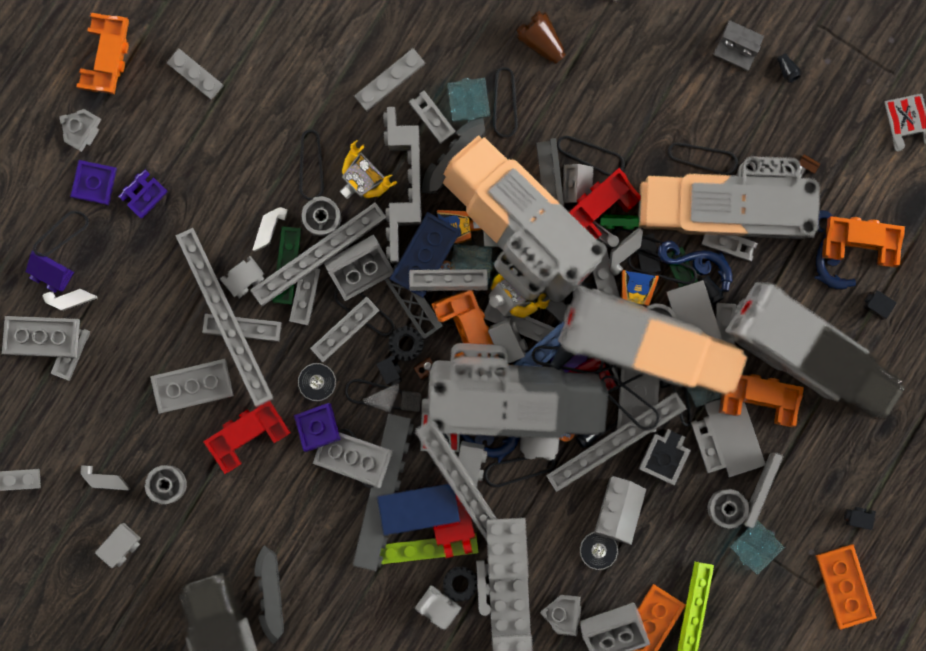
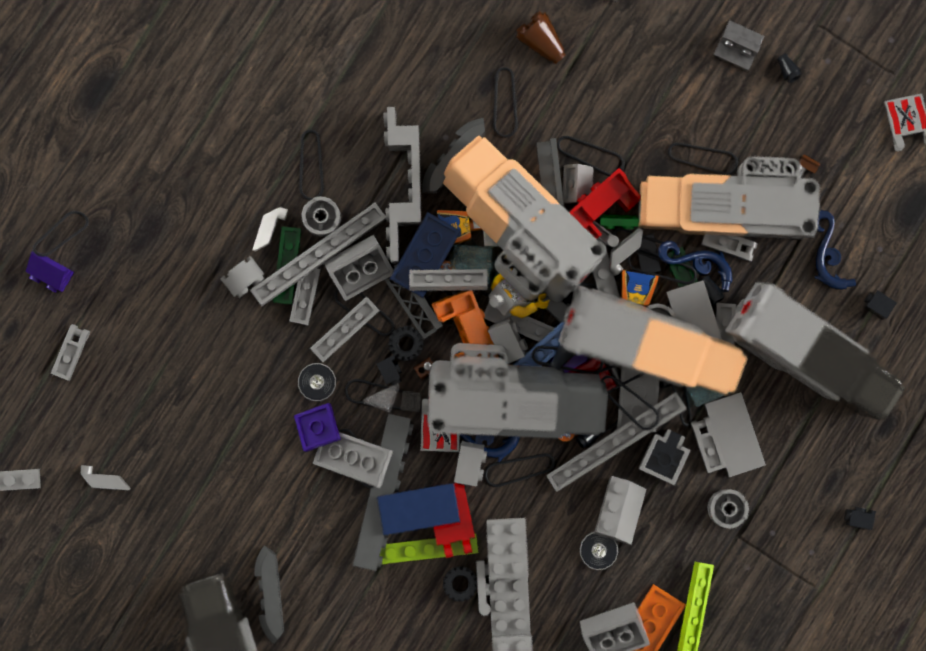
light grey tile [2,316,80,358] -> none
white piece [43,289,97,311] -> none
light grey plate [59,109,102,152] -> none
dark purple tile [71,160,117,205] -> none
orange bracket [76,13,129,94] -> none
light grey brick [95,523,141,568] -> none
dark purple plate [118,169,168,219] -> none
light grey brick [145,465,187,504] -> none
light grey tile [150,359,234,414] -> none
light grey plate [167,49,223,100] -> none
light grey plate [176,228,273,407] -> none
light grey plate [202,314,282,342] -> none
red bracket [203,401,291,474] -> none
torso [340,140,397,199] -> none
light grey plate [354,48,425,112] -> none
light grey plate [409,90,456,144] -> none
light grey brick [415,585,461,630] -> none
light grey plate [416,420,497,541] -> none
clear light blue plate [447,78,490,122] -> none
light grey brick [520,436,559,460] -> none
light grey plate [540,595,581,636] -> none
orange bracket [719,374,804,427] -> none
clear light blue plate [729,520,784,575] -> none
light grey tile [742,453,783,528] -> none
orange tile [816,544,877,630] -> none
orange bracket [822,216,905,268] -> none

